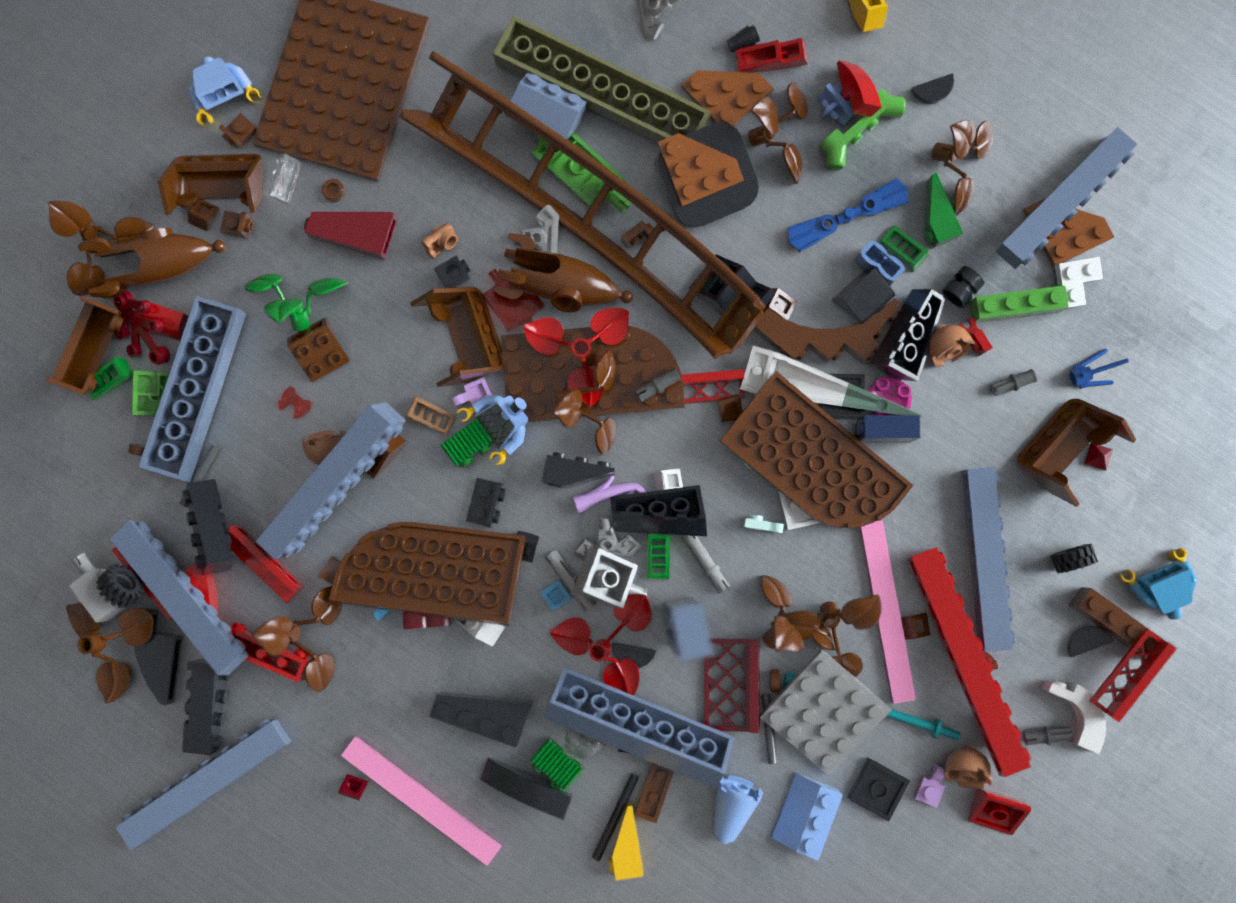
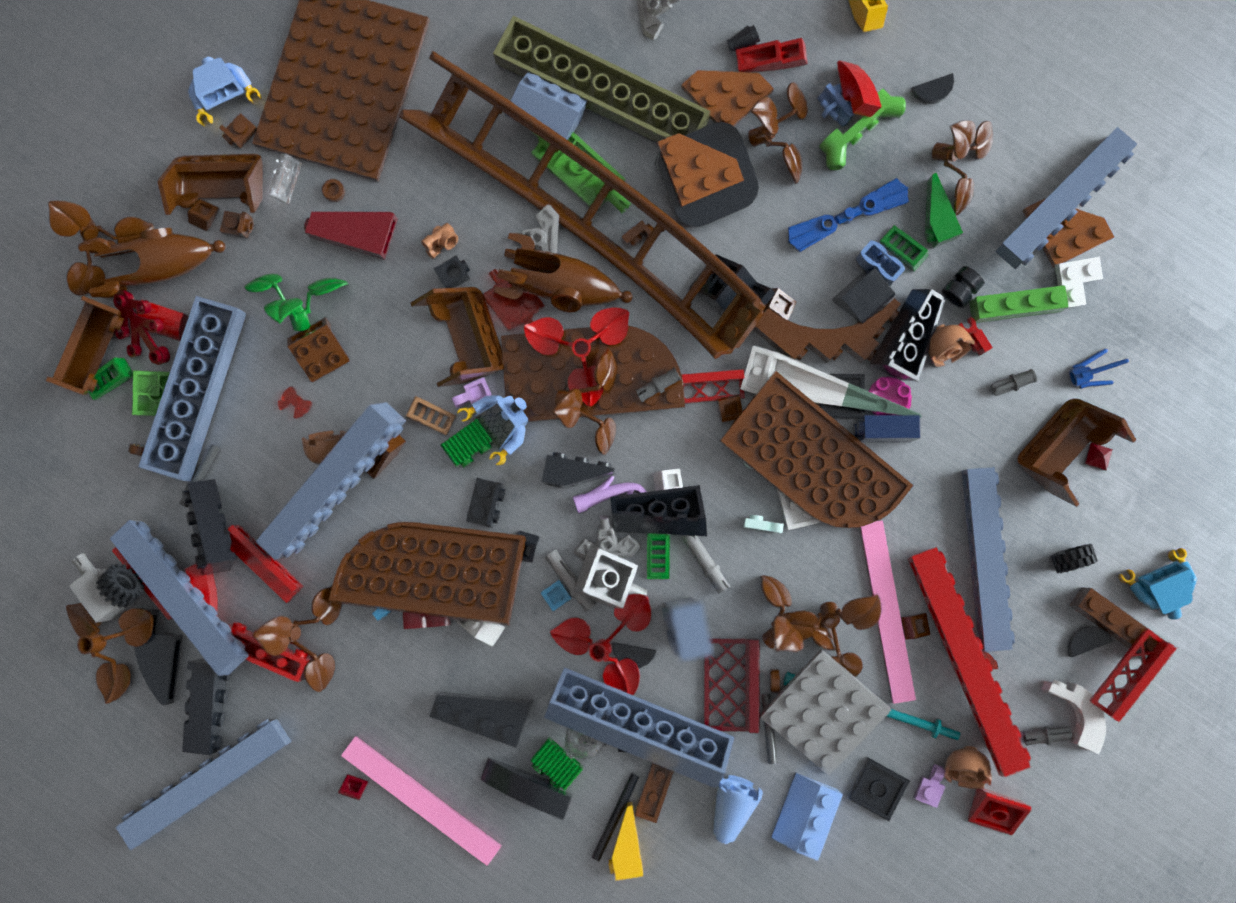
reddish brown slope [318,556,341,585] -> none

